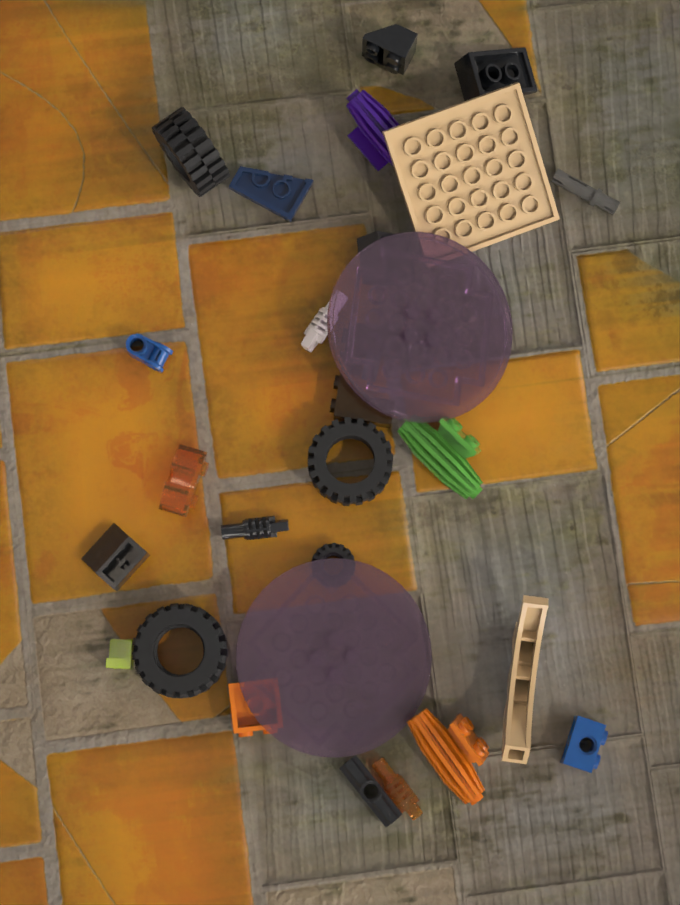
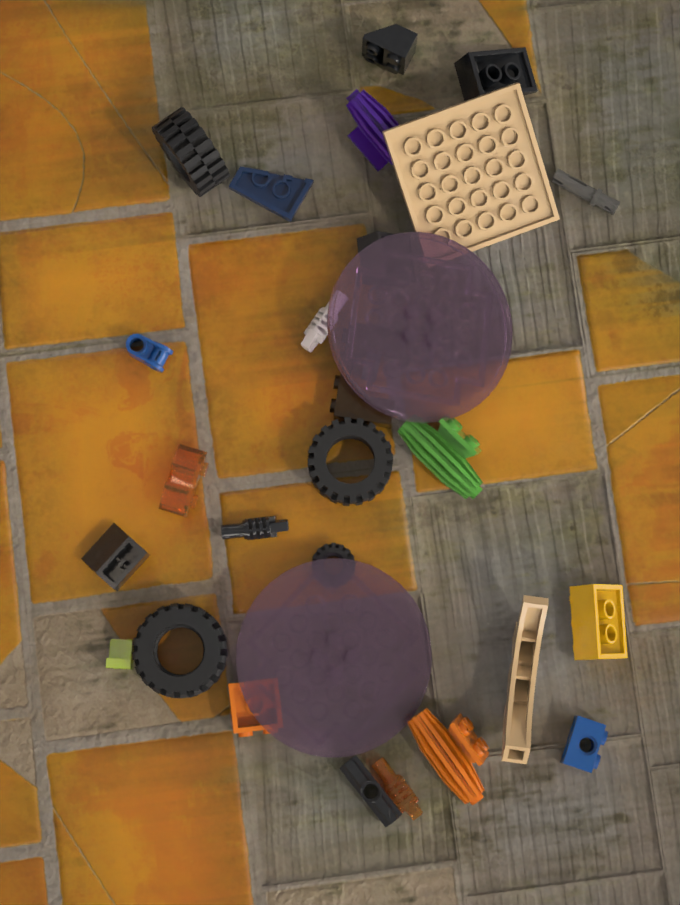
none -> yellow slope [569,584,628,660]

